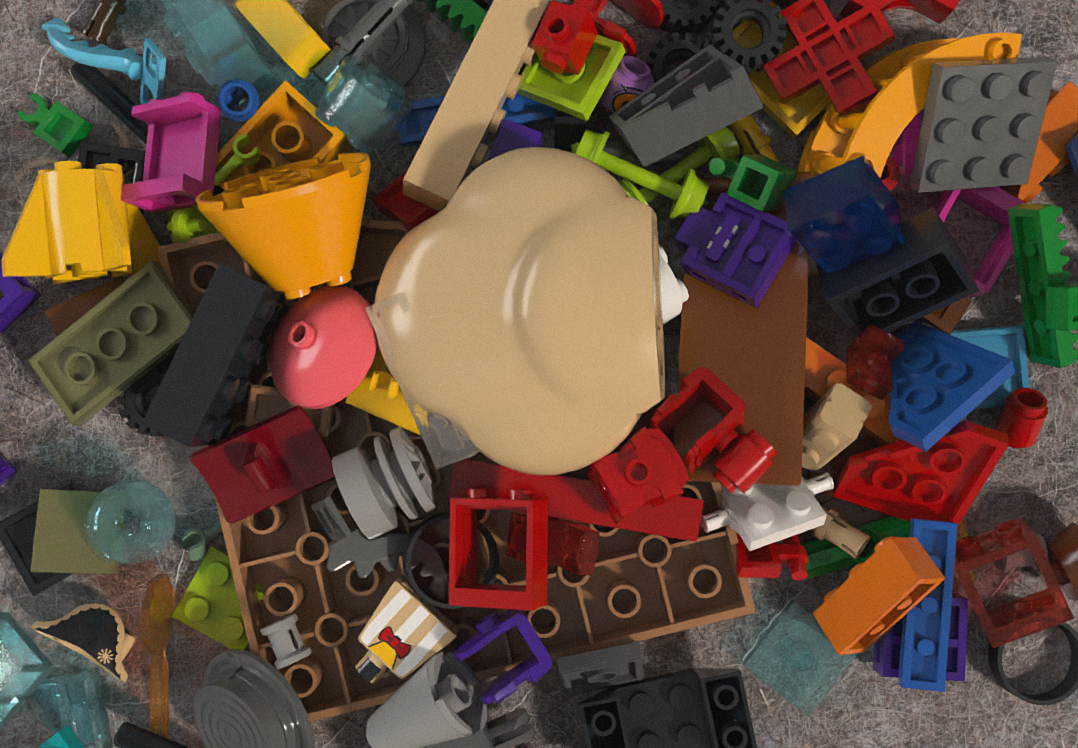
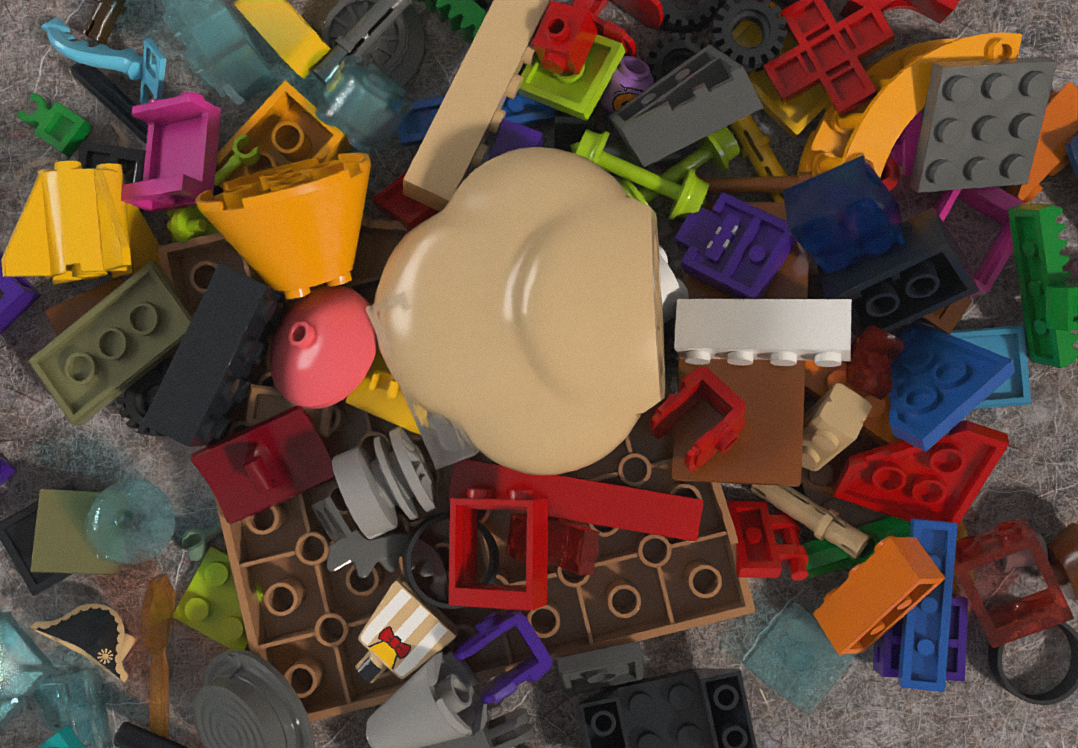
blue cone [217,79,259,121] -> none
light grey bush [260,613,312,669] -> none
red piece [586,426,689,525] -> none
white plate [700,472,834,551] -> none
green brick [709,155,797,212] -> none
red brick [712,429,778,494] -> none
red brick [994,388,1048,448] -> none
none -> white brick [674,299,852,367]

